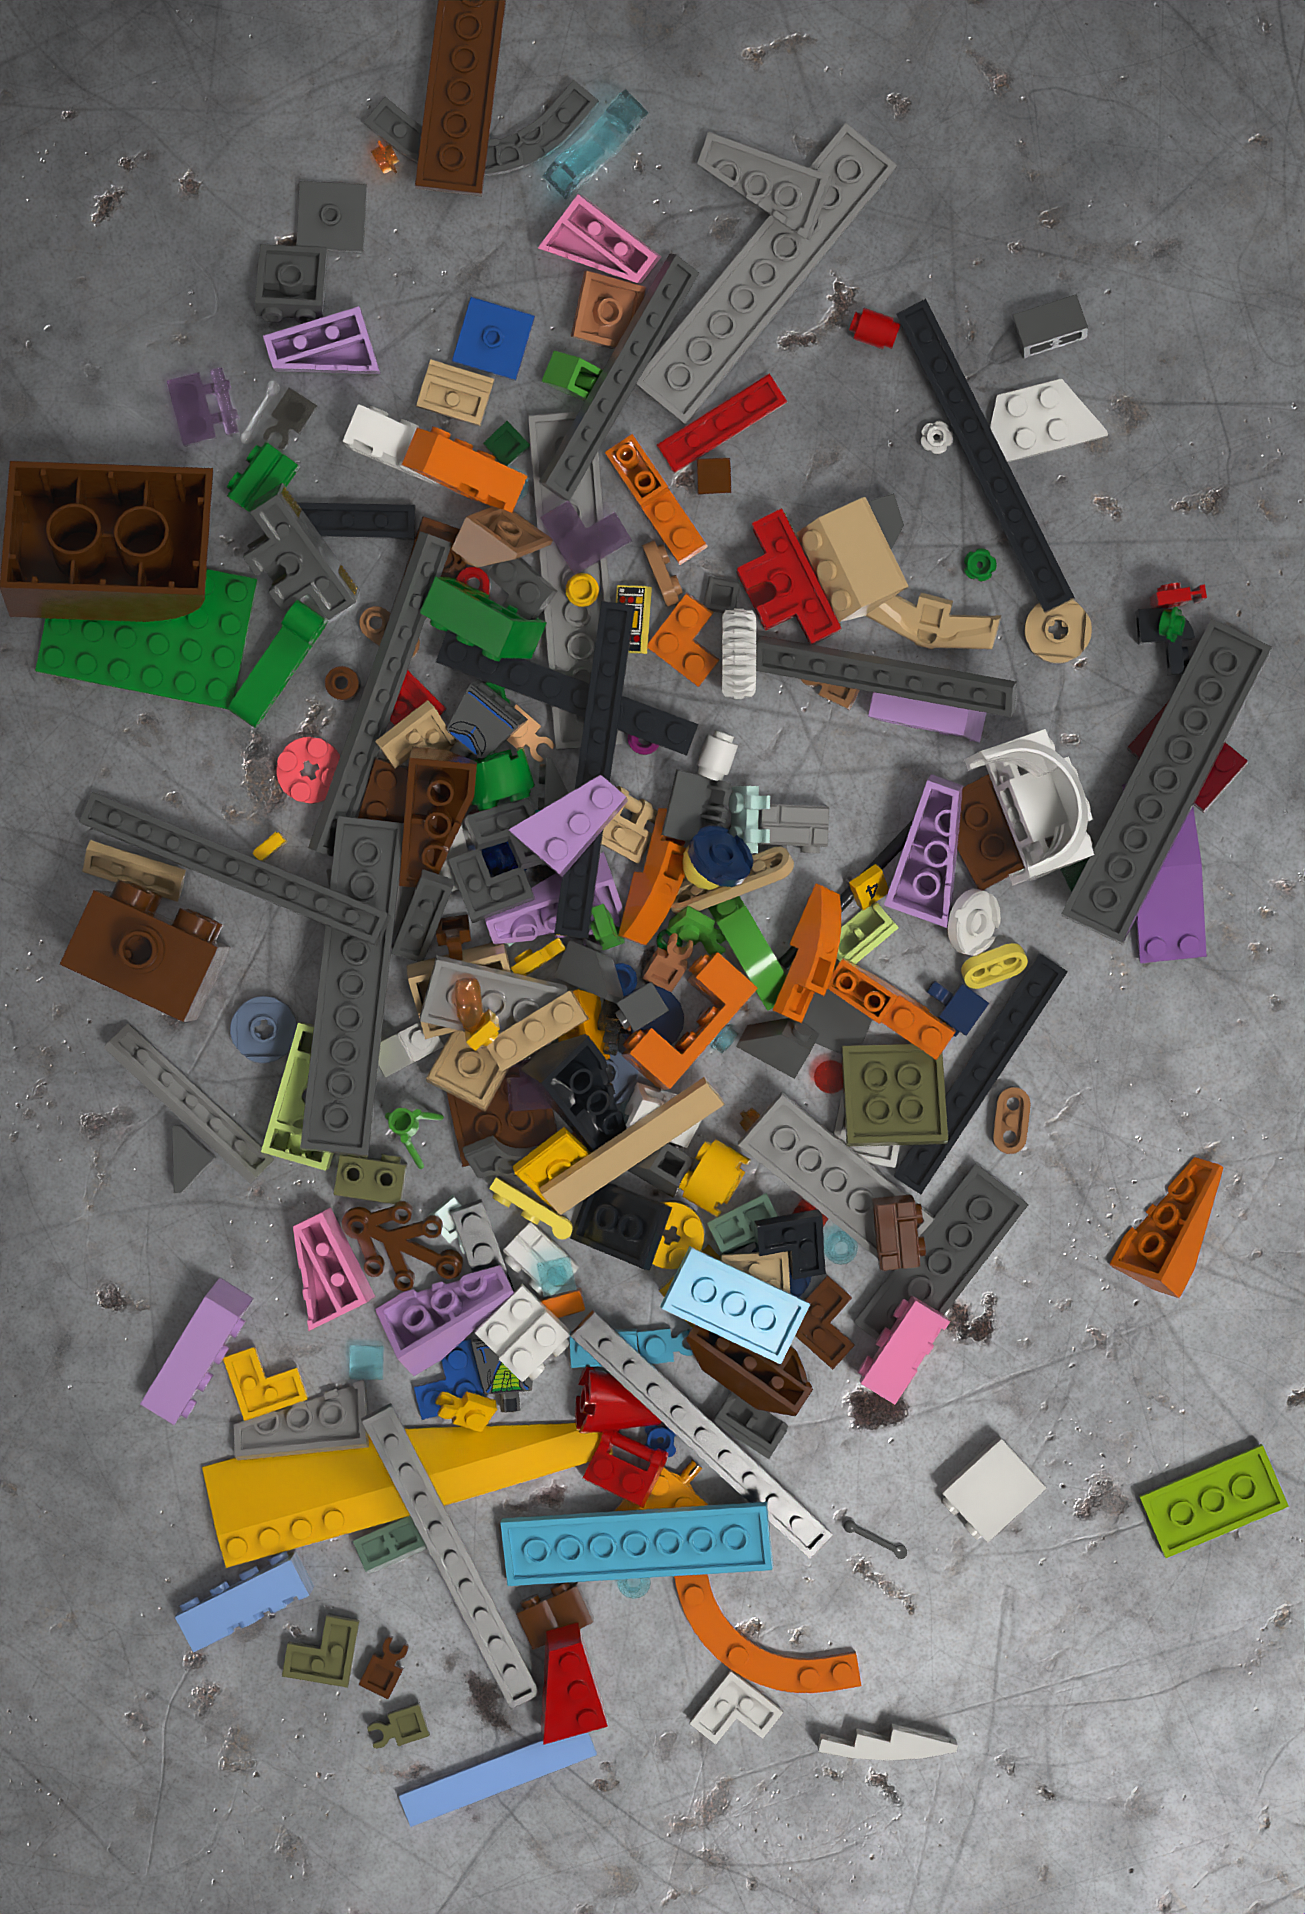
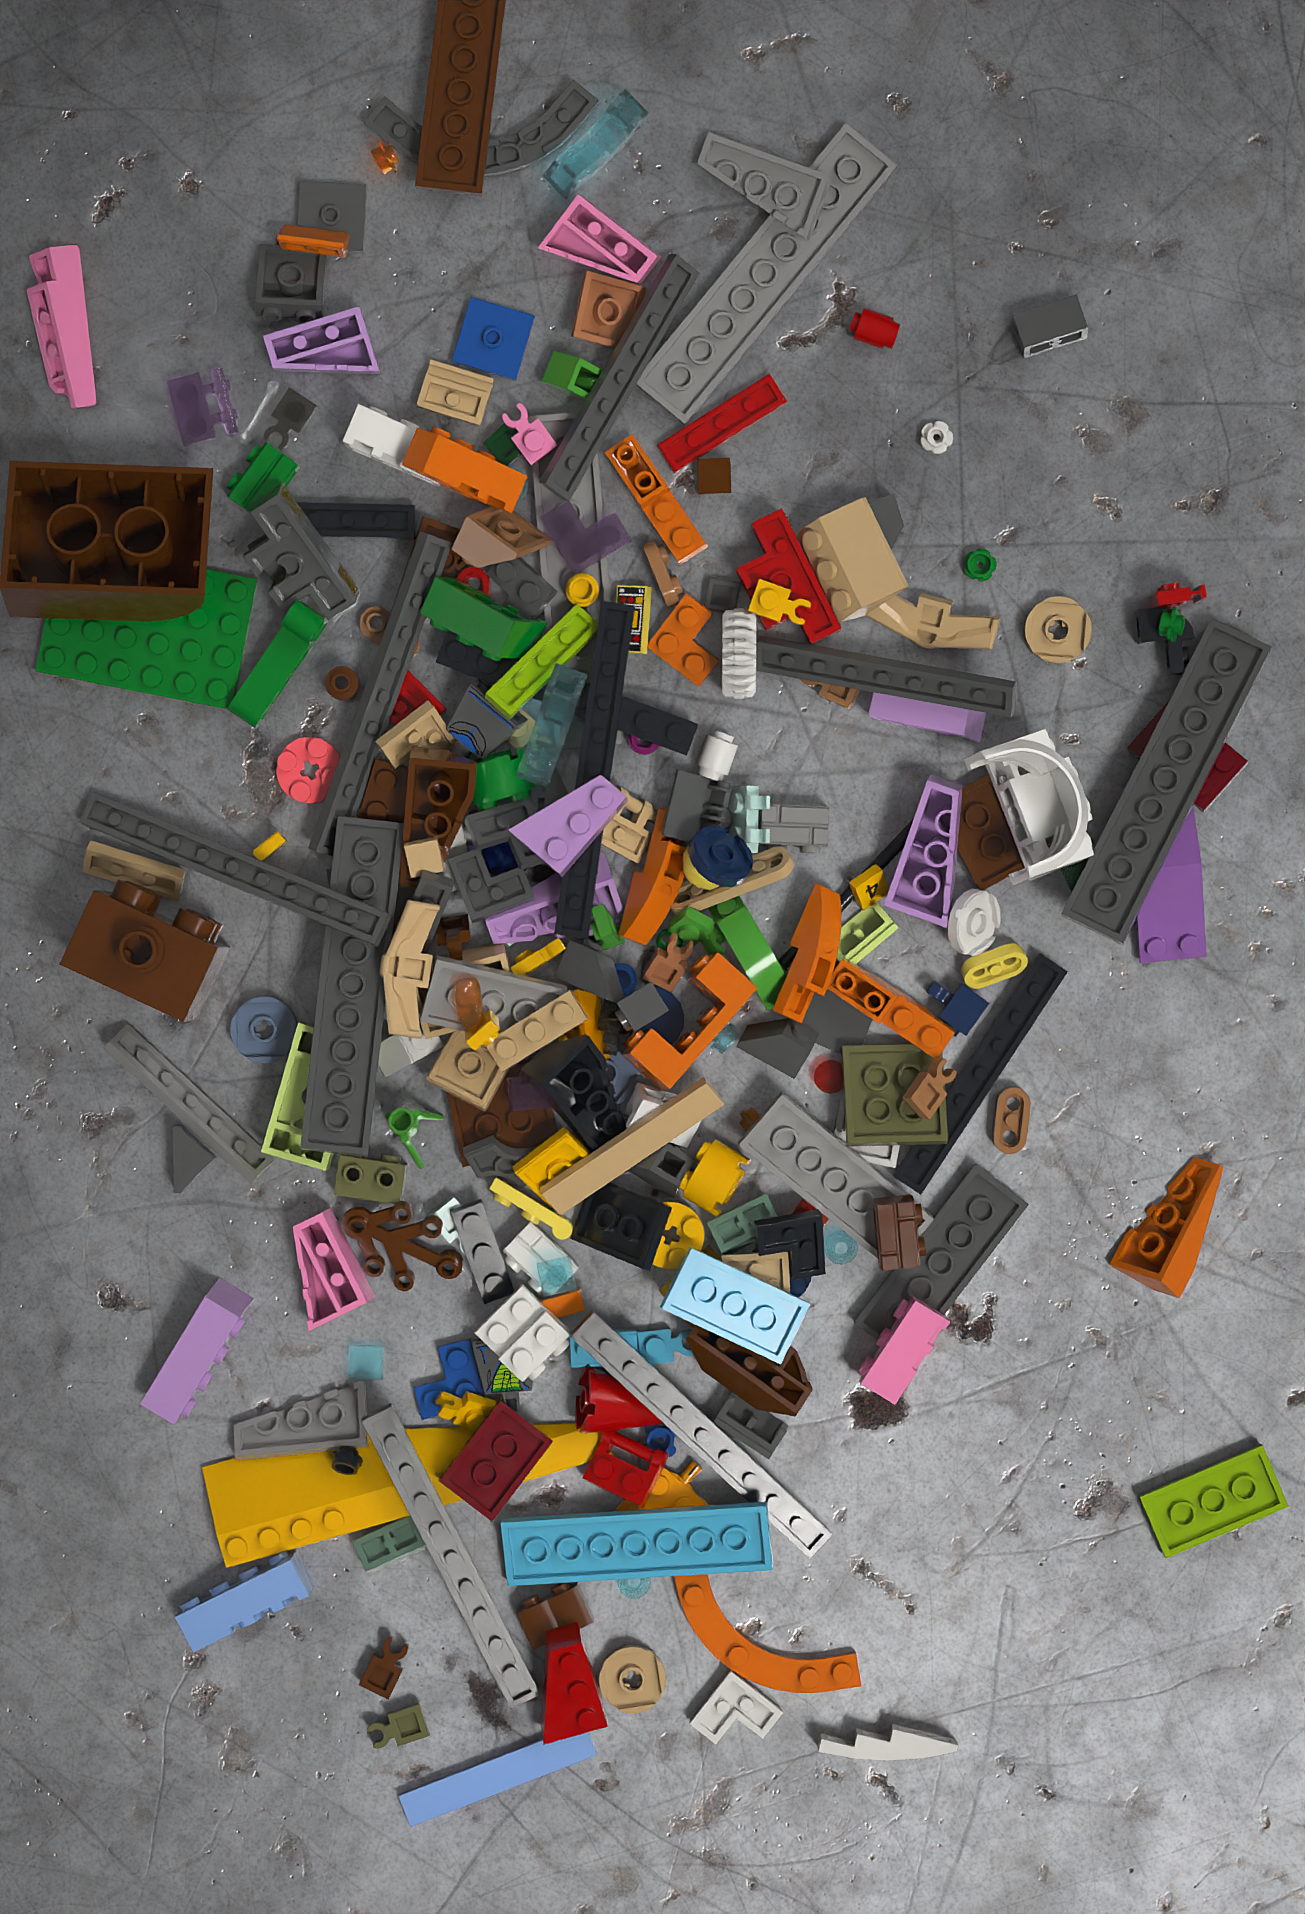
yellow plate [223,1346,308,1421] -> none
olive plate [282,1614,360,1688] -> none
lavender wedge [375,1265,514,1376] -> none
reddish brown plate [795,1275,855,1370] -> none
dark grey hinge [844,1520,907,1559] -> none
black plate [896,299,1075,613] -> none
white brick [940,1436,1047,1543] -> none
white wing [990,379,1108,462] -> none
none -> bright pink wedge [26,245,97,409]
none -> orange slope [277,225,350,258]
none -> black plate [331,1446,363,1475]
none -> tan plate [379,900,441,1039]
none -> tan tile [404,837,444,878]
none -> dark red plate [438,1400,553,1522]
none -> lime plate [485,604,598,720]
none -> bright pink plate [502,403,558,466]
none -> clear light blue arch [516,663,588,788]
none -> tan plate [599,1645,666,1714]
none -> yellow plate [748,579,811,625]
none -> medium nougat plate [902,1057,957,1120]

